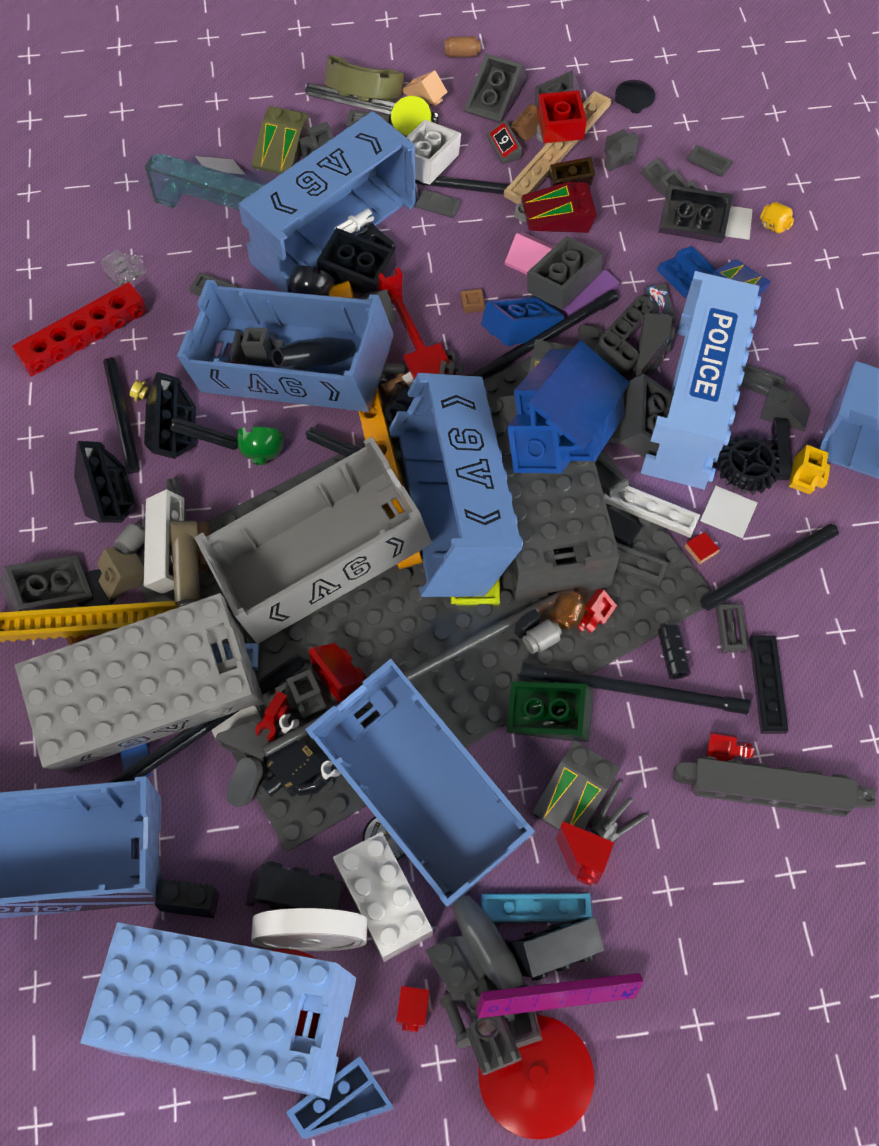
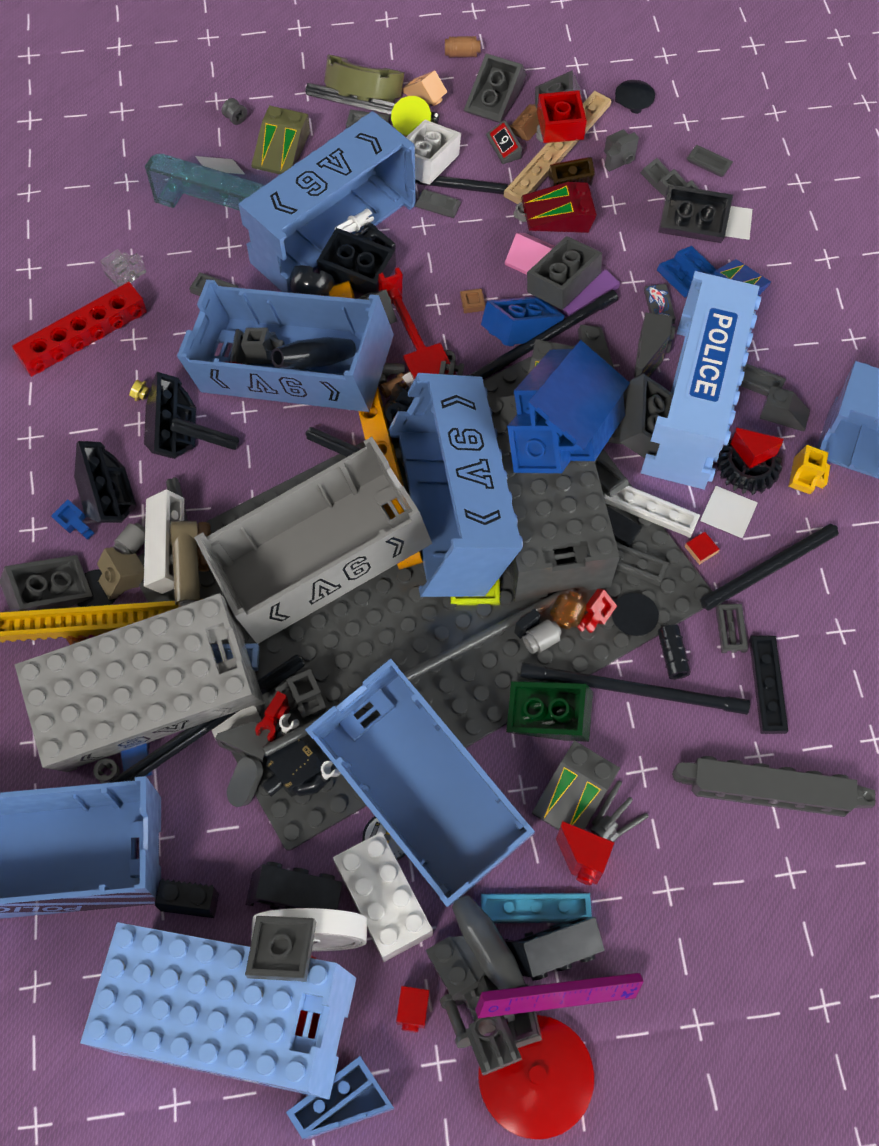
black axle [103,357,140,474] -> none
green cylinder [237,427,284,465] -> none
dark grey brick [299,122,333,158] -> none
red slope [308,643,367,704] -> none
dark grey beam [593,296,654,375] -> none
red plate [706,731,754,762] -> none
yellow head [760,202,794,234] -> none
black beam [771,419,791,481] -> none
none -> blue plate [51,499,94,540]
none -> light grey bush [93,758,120,783]
none -> dark grey wheel [221,98,248,125]
none -> dark grey tile [245,916,316,982]
none -> black sticker [612,593,659,636]
none -> red slope [730,427,783,469]

